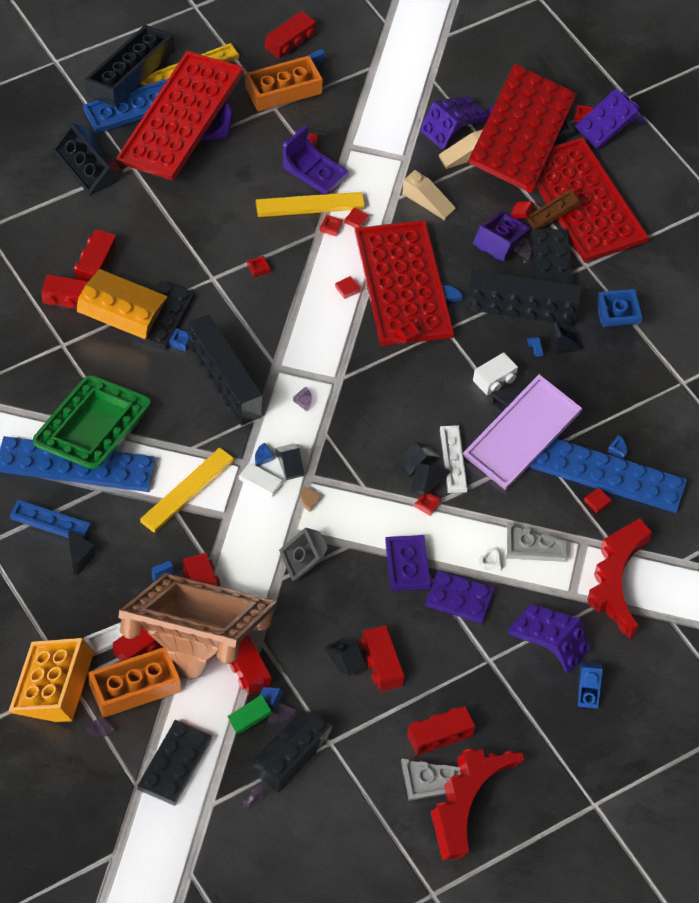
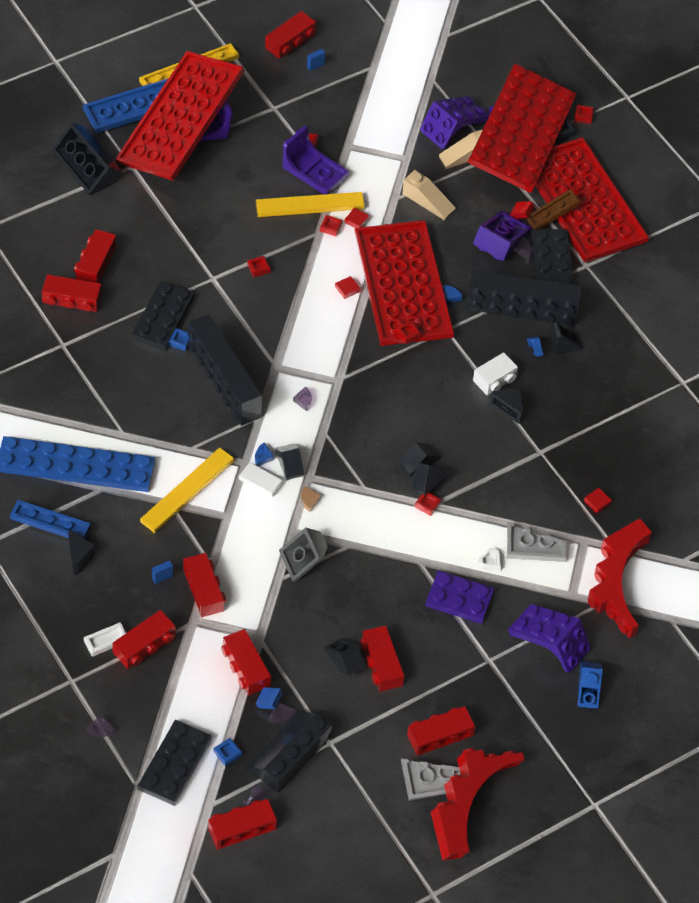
light orange slope [9,638,94,722] -> none
green wedge [33,376,150,469] -> none
light orange slope [77,269,167,339] -> none
black brick [85,24,175,106] -> none
orange brick [88,647,180,718] -> none
nougat piece [119,573,277,680] -> none
green tile [227,695,273,735] -> none
orange brick [245,56,323,112] -> none
dark purple plate [385,535,431,591] -> none
white tile [440,425,467,493] -> none
lavender tile [463,375,582,490] -> none
blue plate [529,439,687,513] -> none
dark purple bracket [575,89,645,150] -> none
blue brick [598,289,642,327] -> none
blue tile [608,435,627,460] -> none
none -> red brick [208,799,277,850]
none -> blue tile [213,738,242,766]

